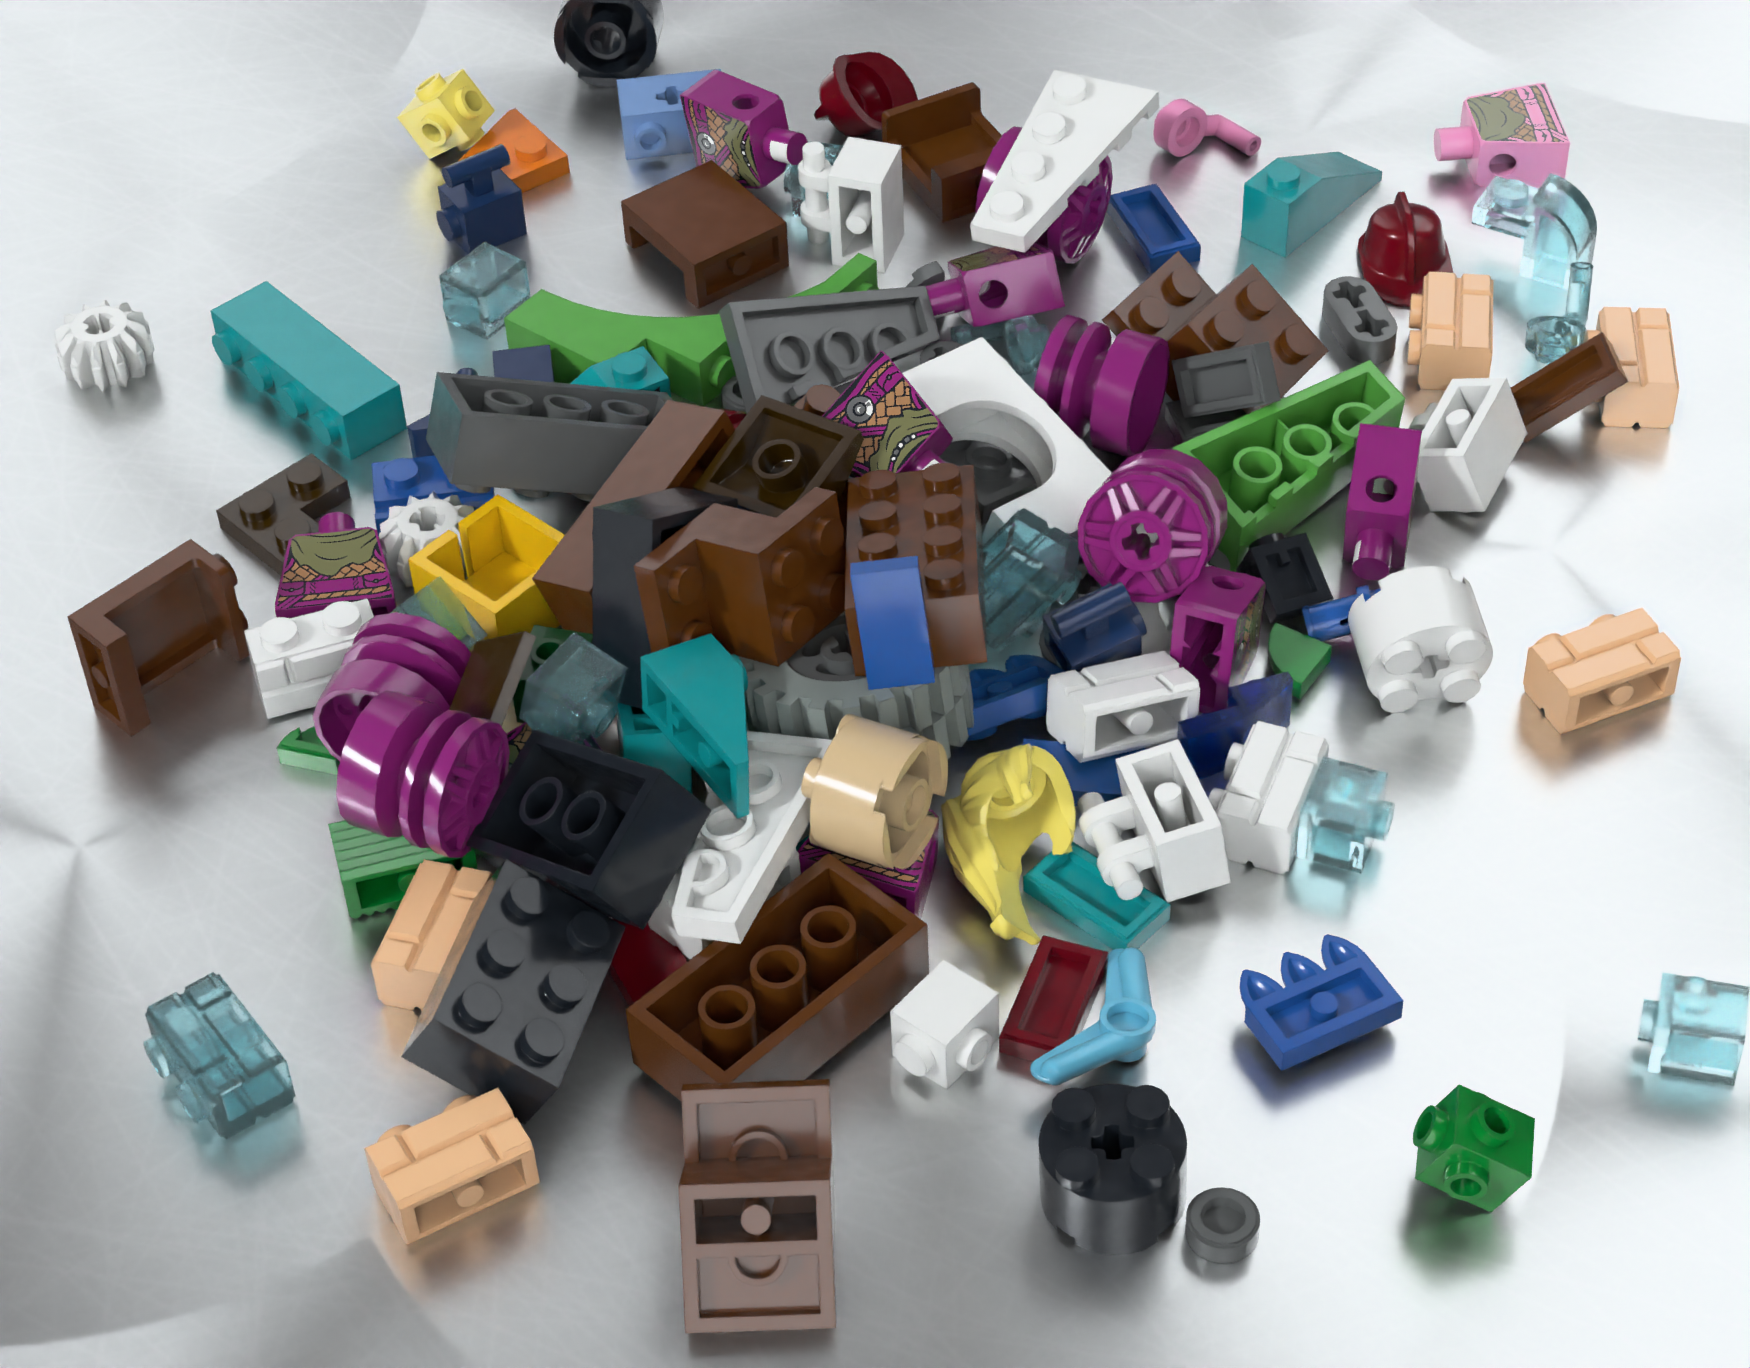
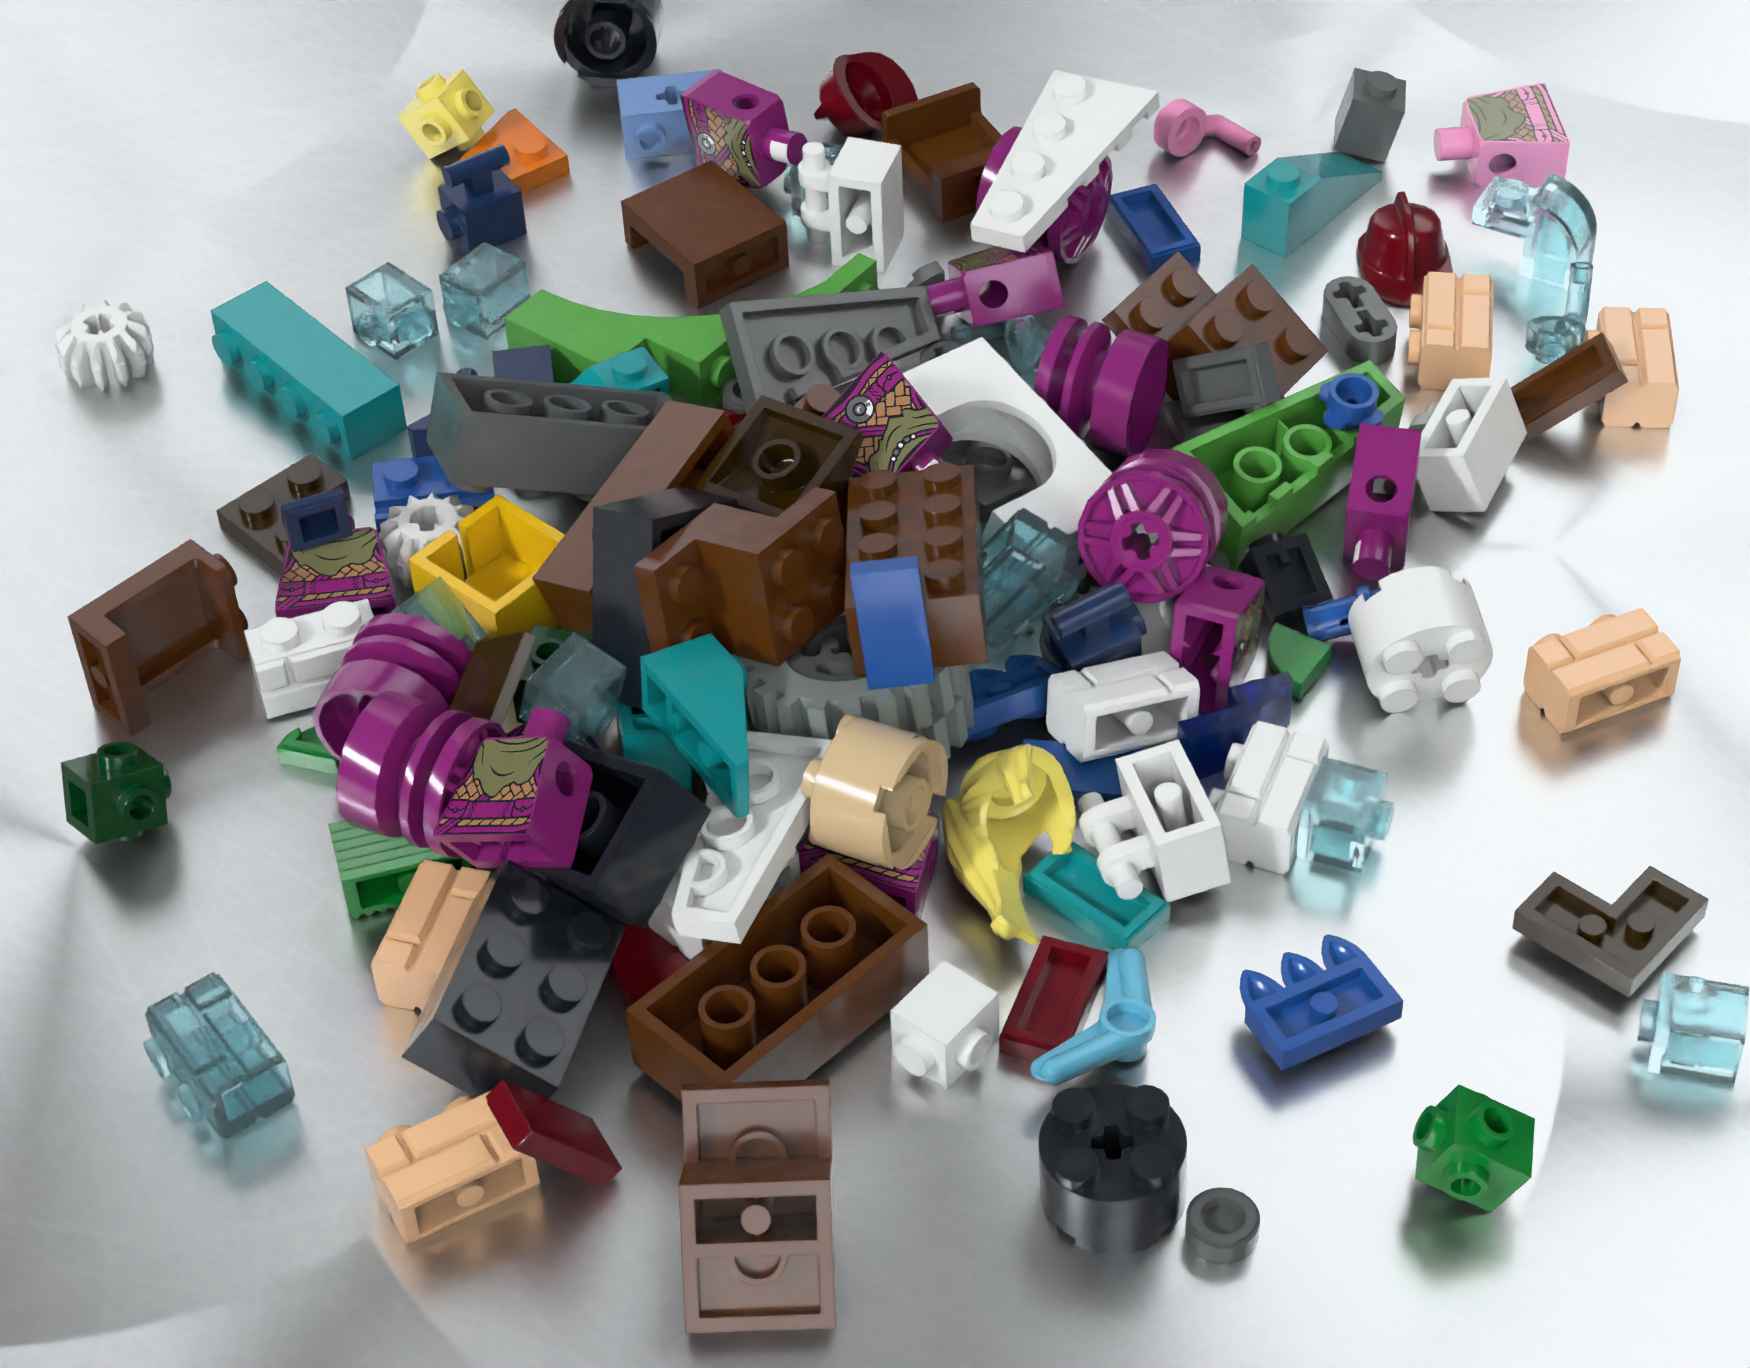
none -> dark green brick [61,742,172,845]
none -> dark blue slope [281,487,353,553]
none -> clear light blue brick [345,262,439,360]
none -> magenta torso [432,707,593,868]
none -> dark red tile [486,1079,622,1185]
none -> blue plate [1319,373,1384,430]
none -> dark grey brick [1333,68,1406,163]
none -> plate [1512,866,1709,998]

